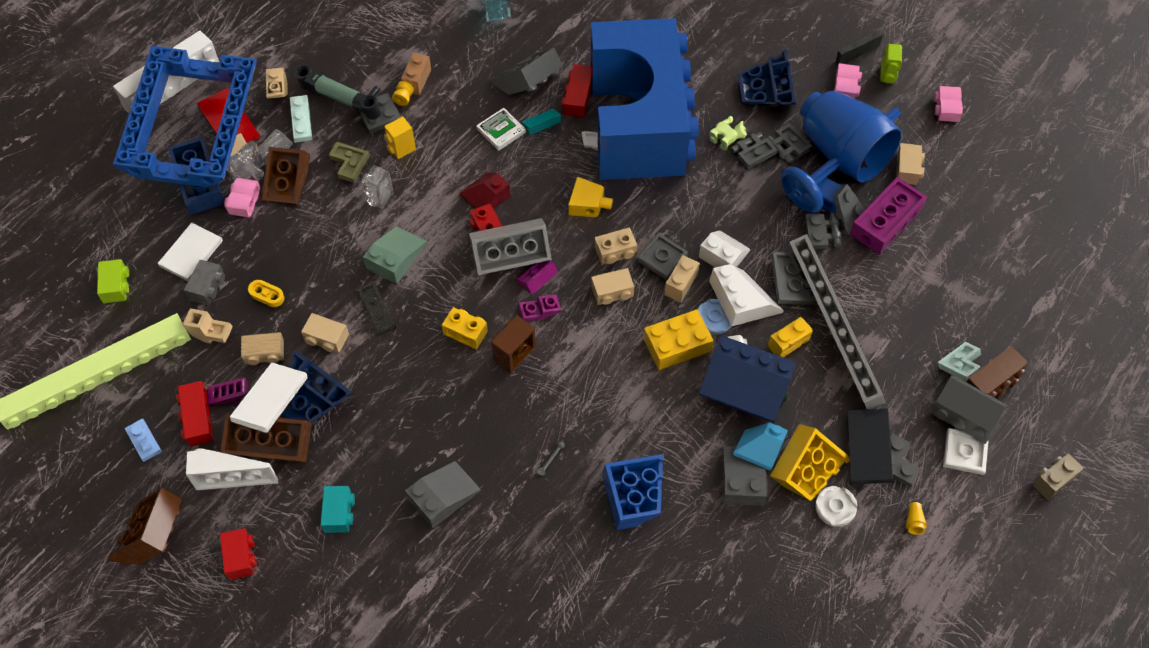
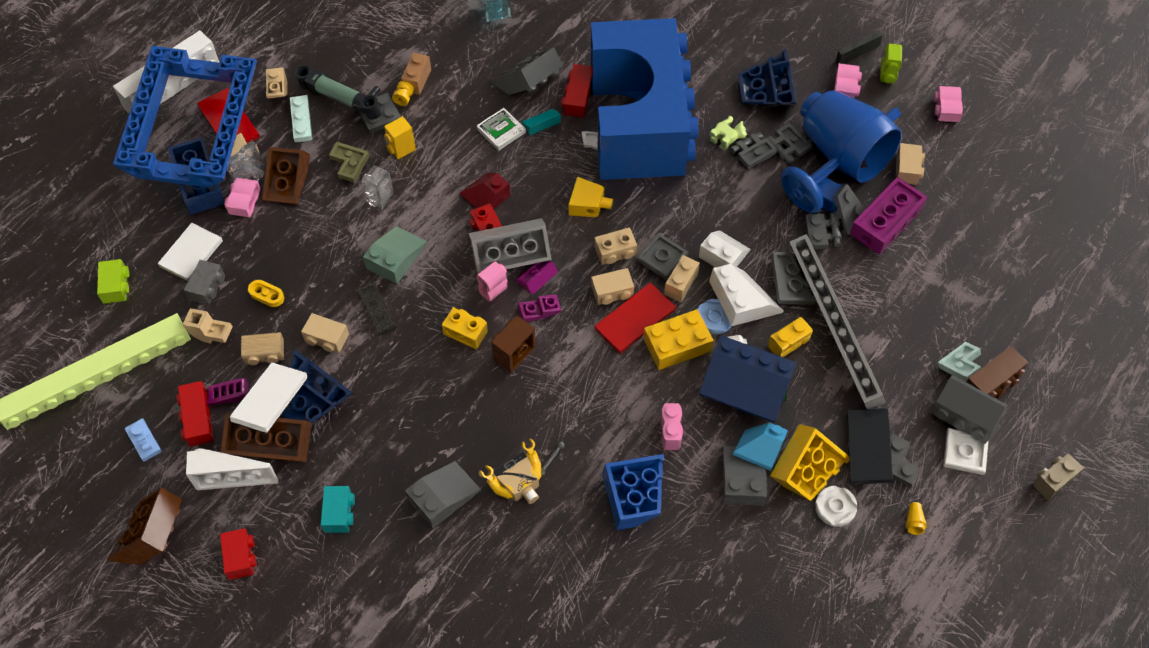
clear slope [254,129,293,165] -> none
none -> bright pink brick [477,261,508,302]
none -> torso [479,438,541,504]
none -> red tile [594,282,676,354]
none -> bright pink brick [661,403,683,450]

